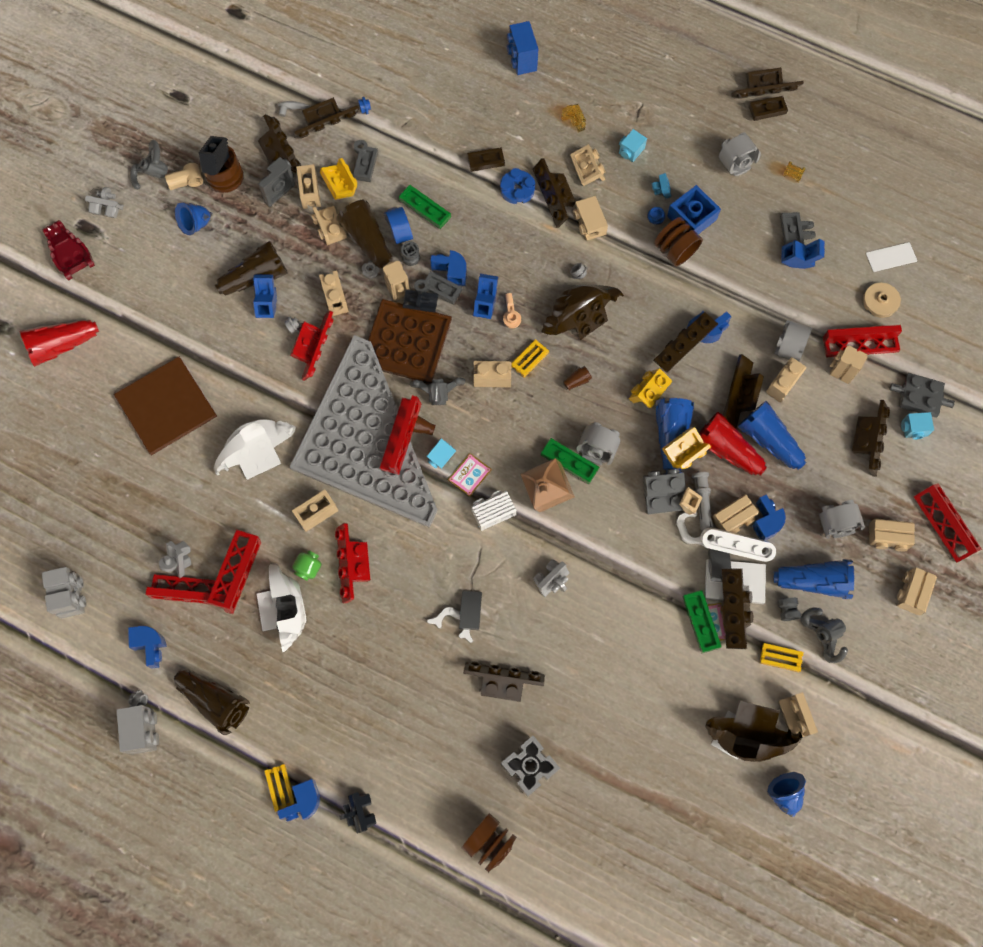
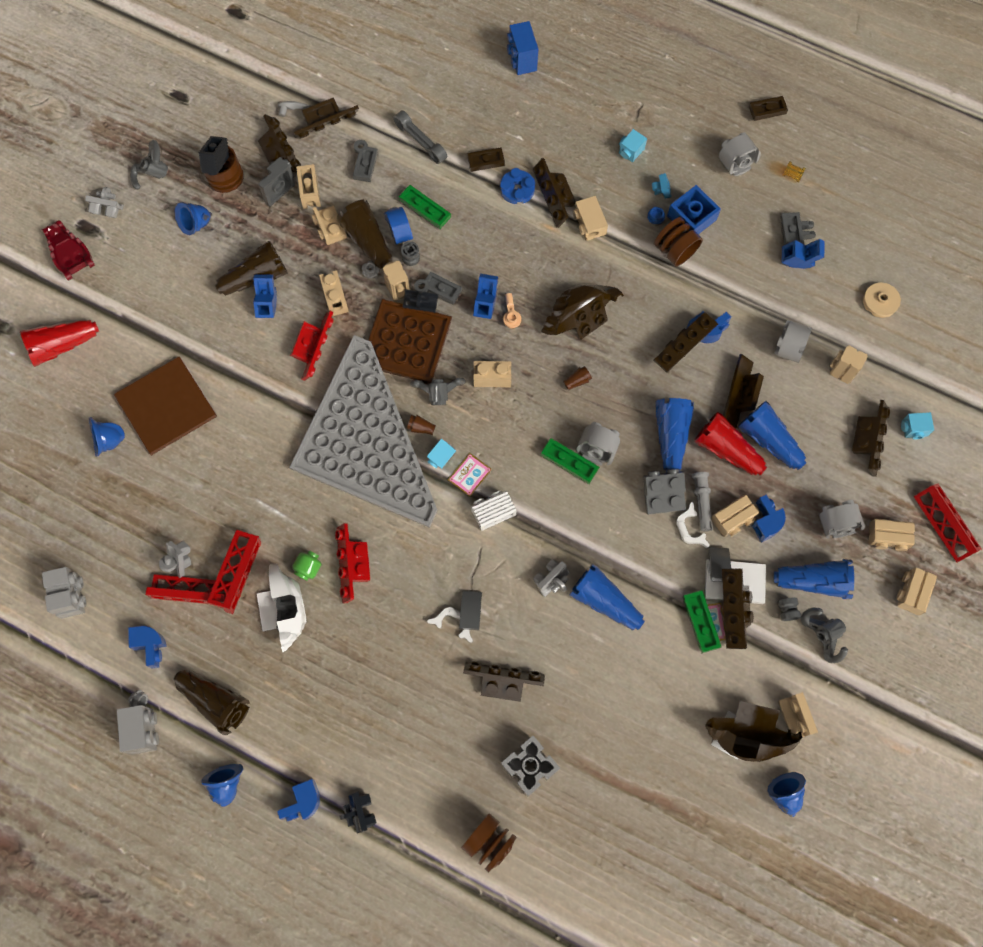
tan piece [165,163,203,191] -> none
white animal [214,419,296,480] -> none
yellow tile [265,764,296,812] -> none
light grey plate [285,317,301,334] -> none
tan brick [292,490,338,532] -> none
yellow bracket [320,158,357,200] -> none
blue plate [358,97,371,115] -> none
red fence [380,395,422,475] -> none
blue brick [431,250,467,286] -> none
yellow tile [511,339,549,378] -> none
medium nougat piece [521,458,575,512] -> none
clear yellow bracket [561,104,586,132] -> none
tan bracket [570,144,606,186] -> none
light grey plate [570,263,587,279] -> none
yellow bracket [628,368,672,408] -> none
yellow bracket [662,427,711,469] -> none
tan slope [679,487,702,515] -> none
white plate [700,527,776,562] -> none
dark brown bracket [731,67,804,99] -> none
yellow tile [759,643,804,672] -> none
tan brick [766,357,806,402] -> none
red fence [823,325,902,358] -> none
white sticker [866,242,917,272] -> none
dark grey plate [889,372,955,418] -> none
none -> blue piece [89,417,125,457]
none -> blue piece [201,764,244,807]
none -> dark grey piece [393,110,448,164]
none -> blue cone [569,563,645,631]

